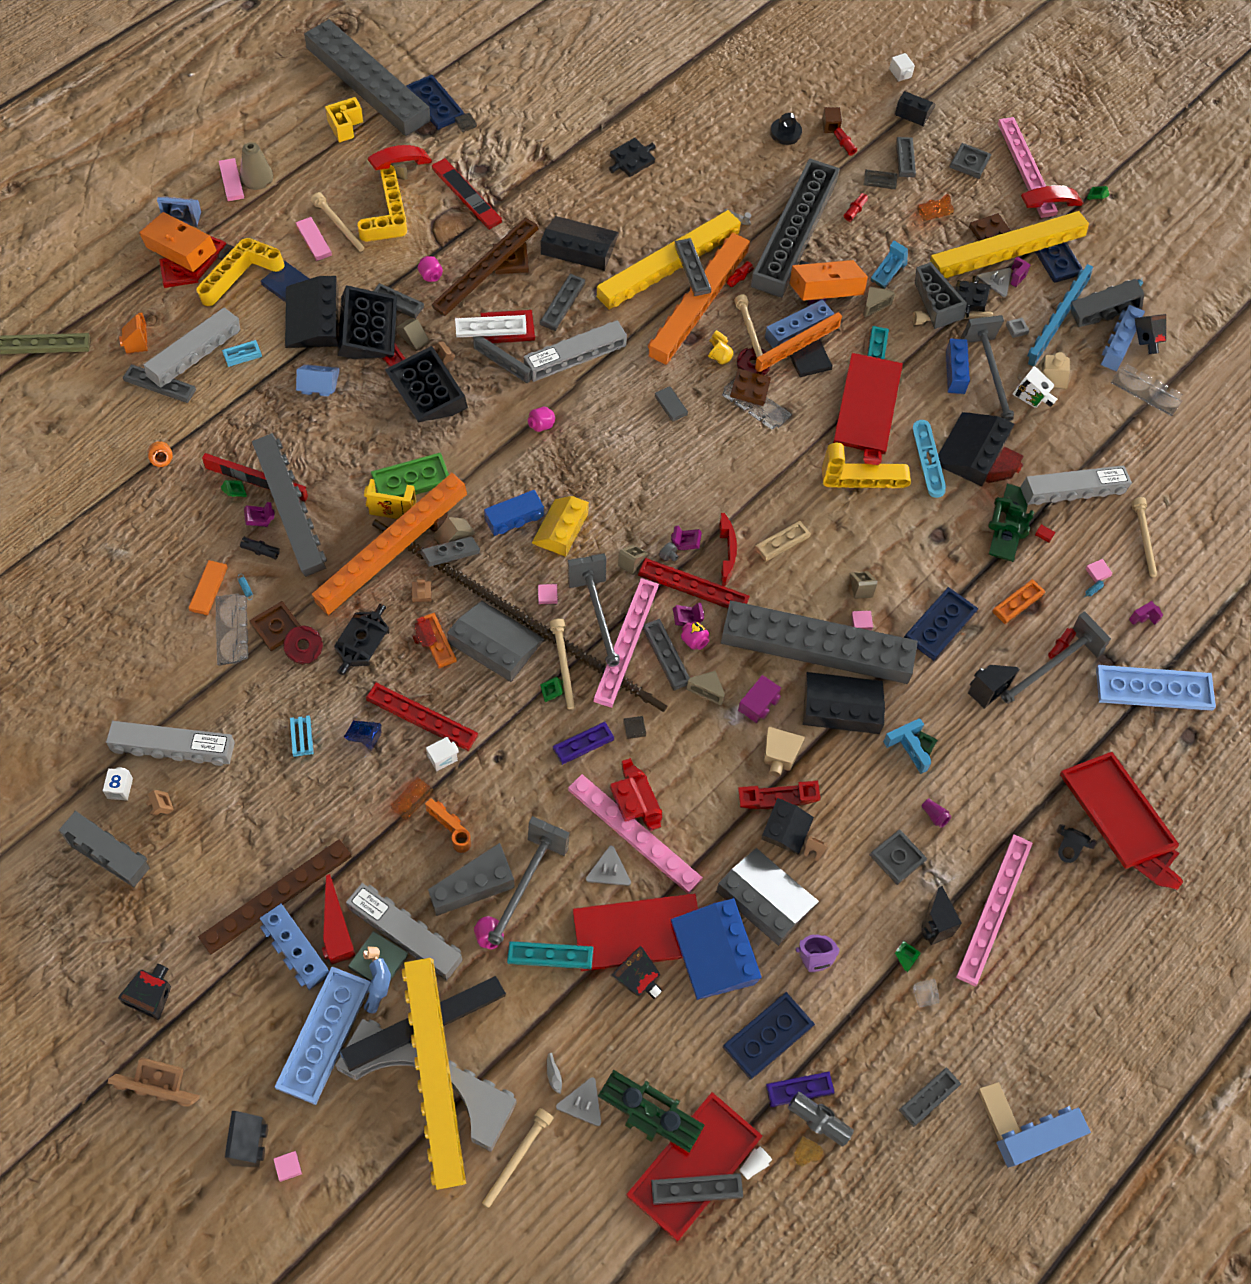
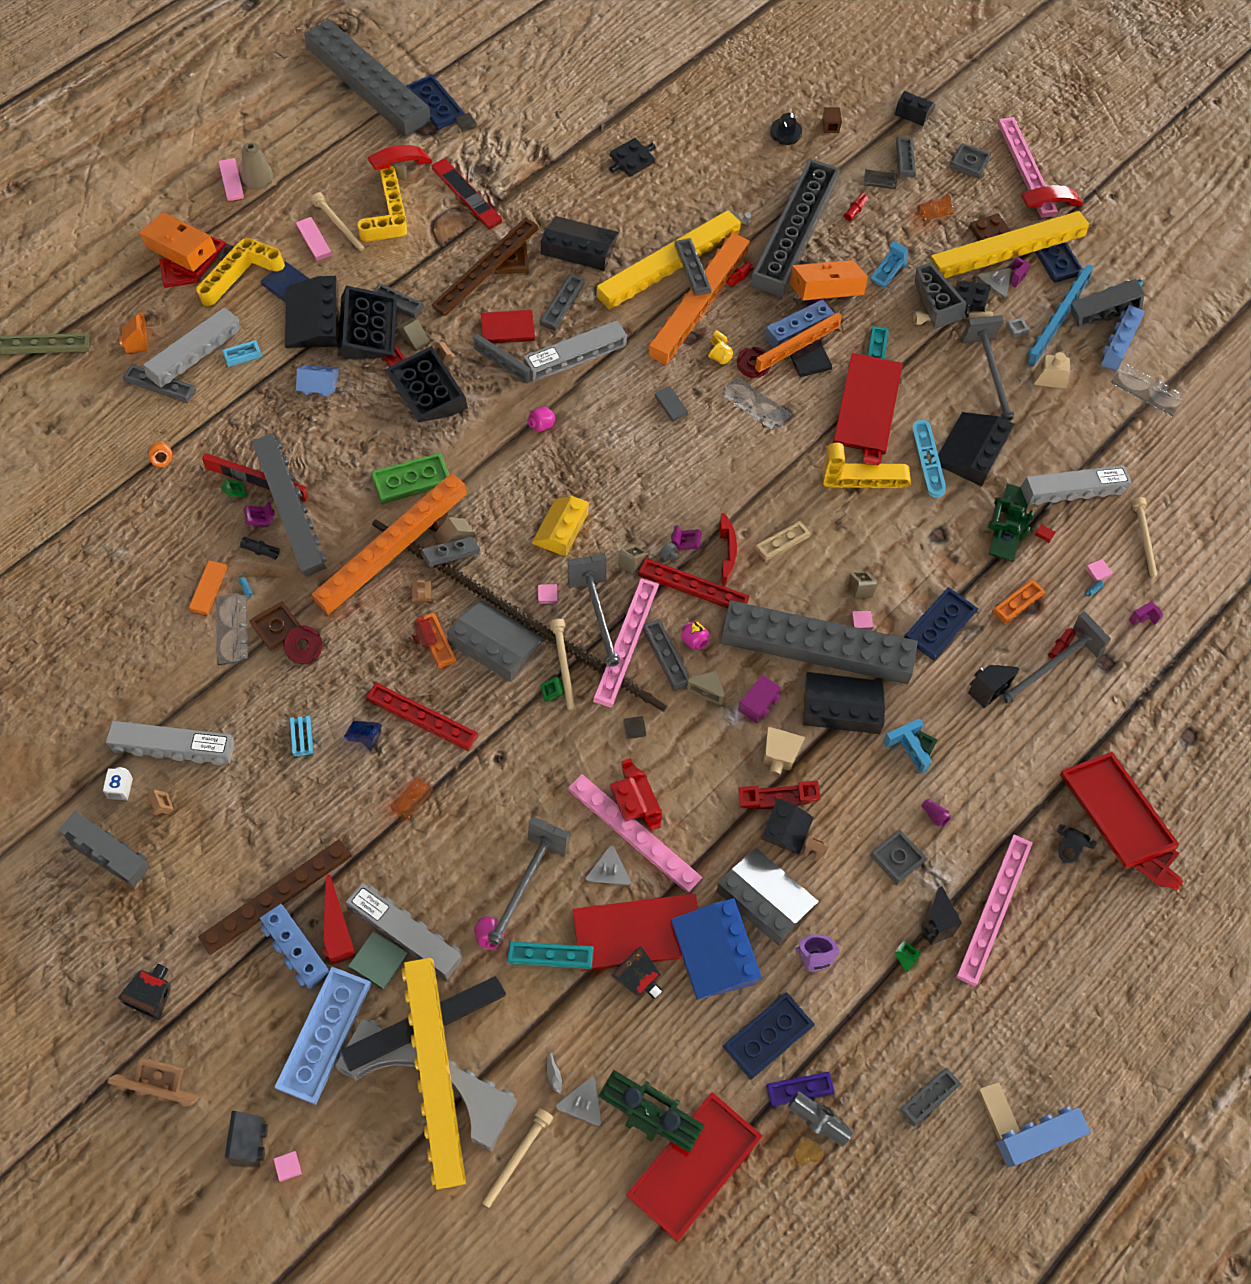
medium blue slope [157,197,201,227] -> none
yellow brick [325,97,363,143] -> none
black plate [334,604,389,676] -> none
medium blue arm [363,947,391,1013] -> none
yellow panel [364,479,416,519] -> none
dark pink head [418,256,443,282] -> none
orange plate [425,798,471,853] -> none
white brick [426,737,459,772] -> none
dark grey wedge [428,843,515,916] -> none
white fence [455,315,526,338] -> none
blue brick [484,489,544,536] -> none
dark purple tile [553,722,614,765] -> none
dark grey tile [651,1173,743,1205] -> none
magenta bracket [673,603,704,626] -> none
reddish brown plate [730,368,771,406] -> none
tan piece [734,294,763,357] -> none
white cone [739,1146,772,1180] -> none
red axle [834,127,857,156] -> none
dark tan slope [863,287,895,318] -> none
white brick [889,53,915,82] -> none
clear slope [913,979,940,1007] -> none
blue brick [946,339,970,394] -> none
clear red slope [986,446,1024,483] -> none
white torso [1013,366,1057,408] -> none
green slope [1087,186,1110,200] -> none
light blue plate [1096,665,1216,711] -> none
black torso [1135,314,1166,354] -> none

